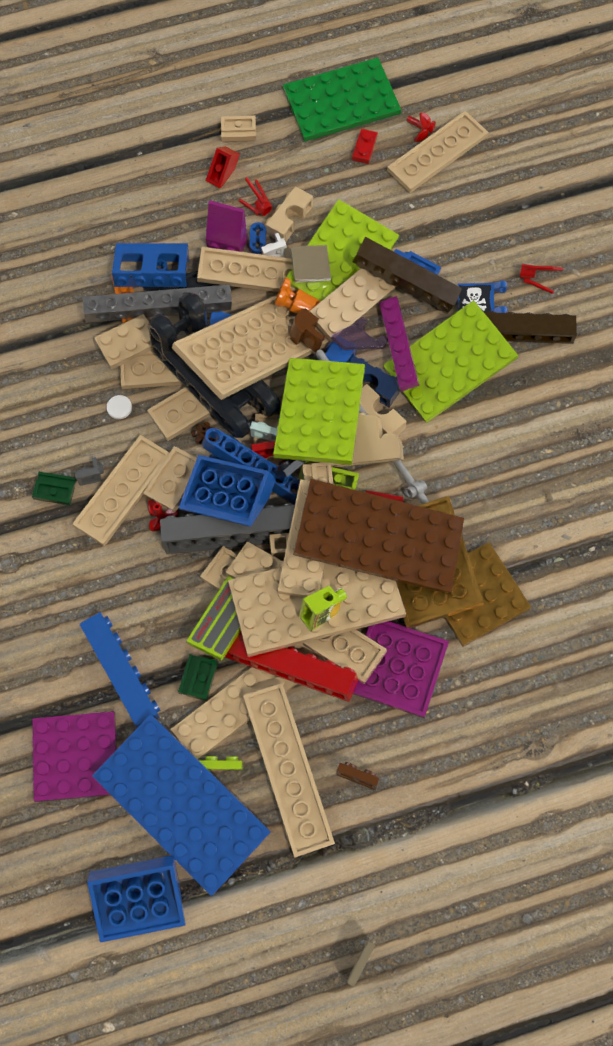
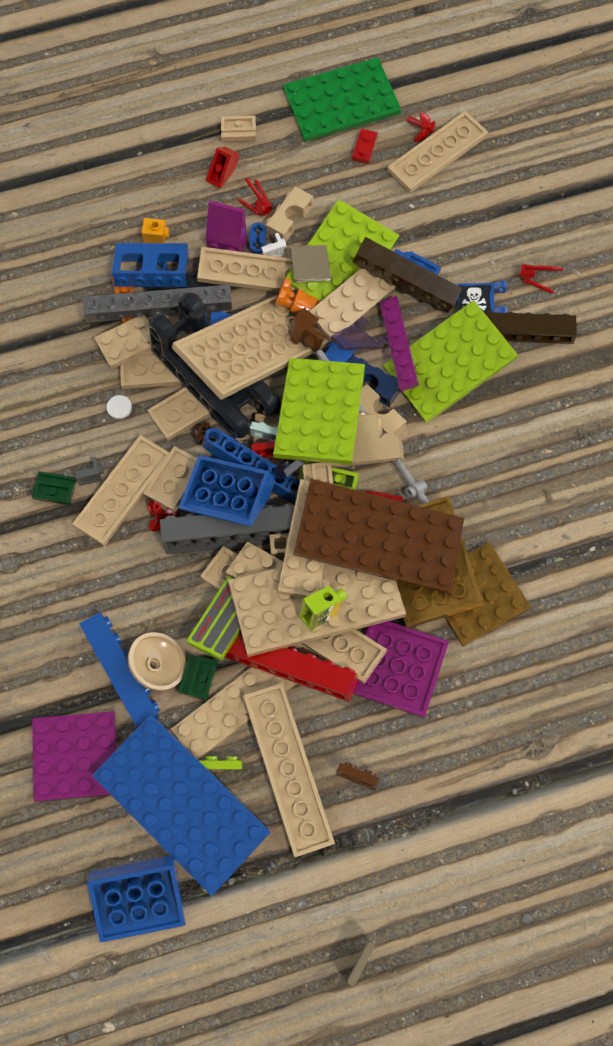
none -> tan dish [128,632,186,691]
none -> light orange brick [141,218,170,243]

